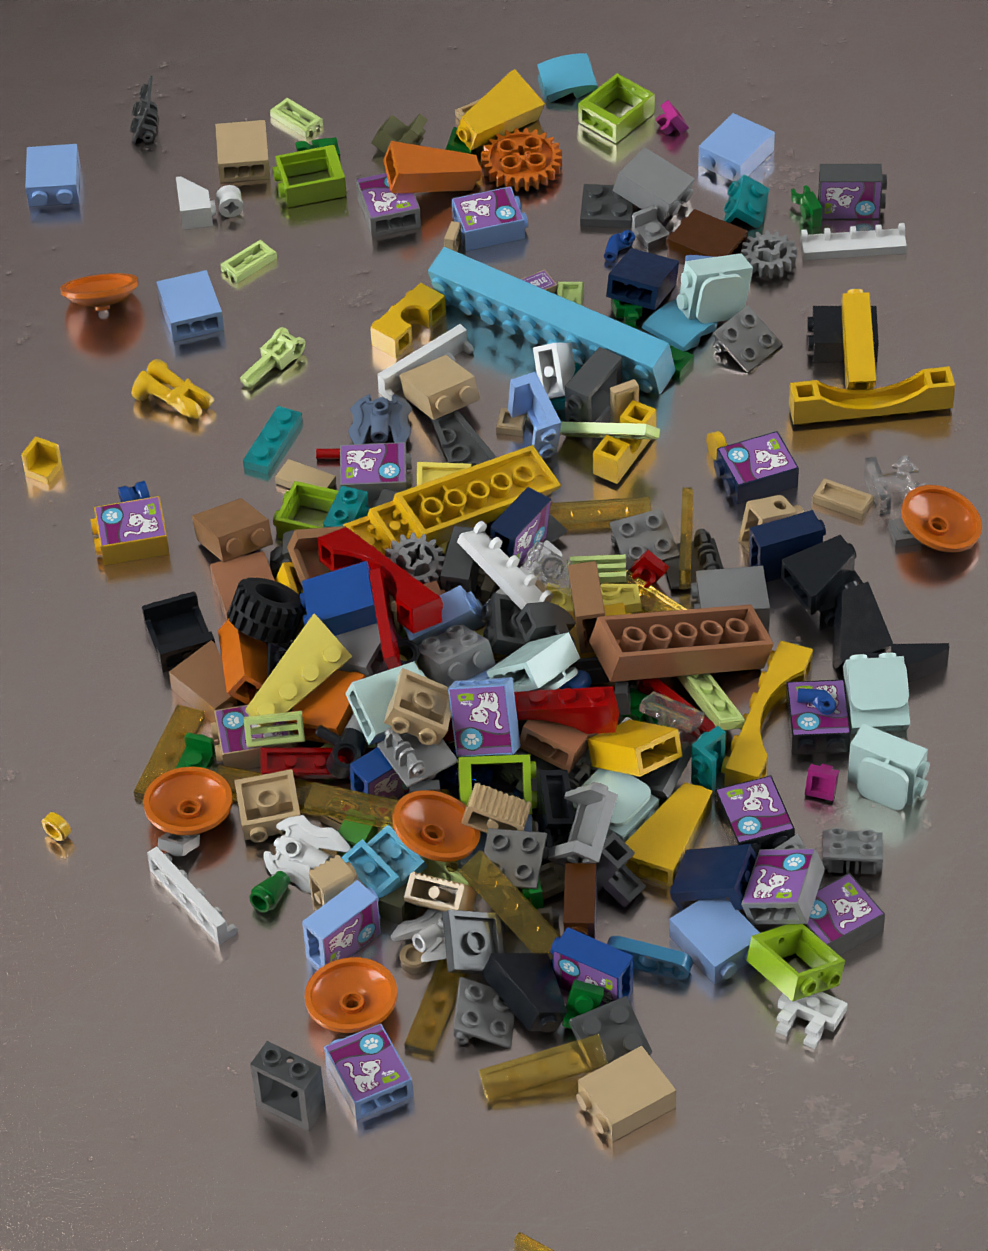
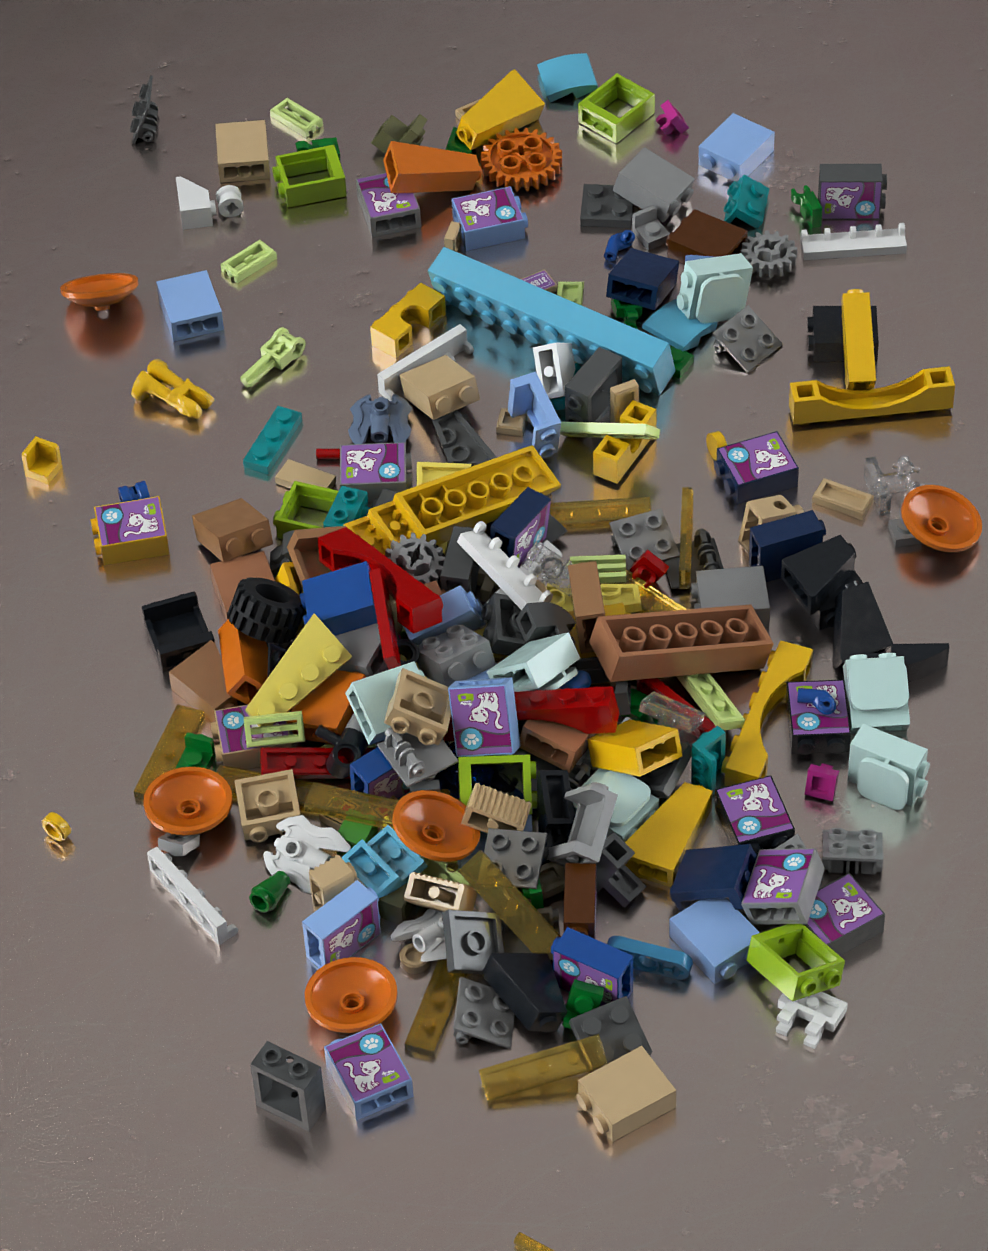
light blue brick [25,144,80,207] -> none

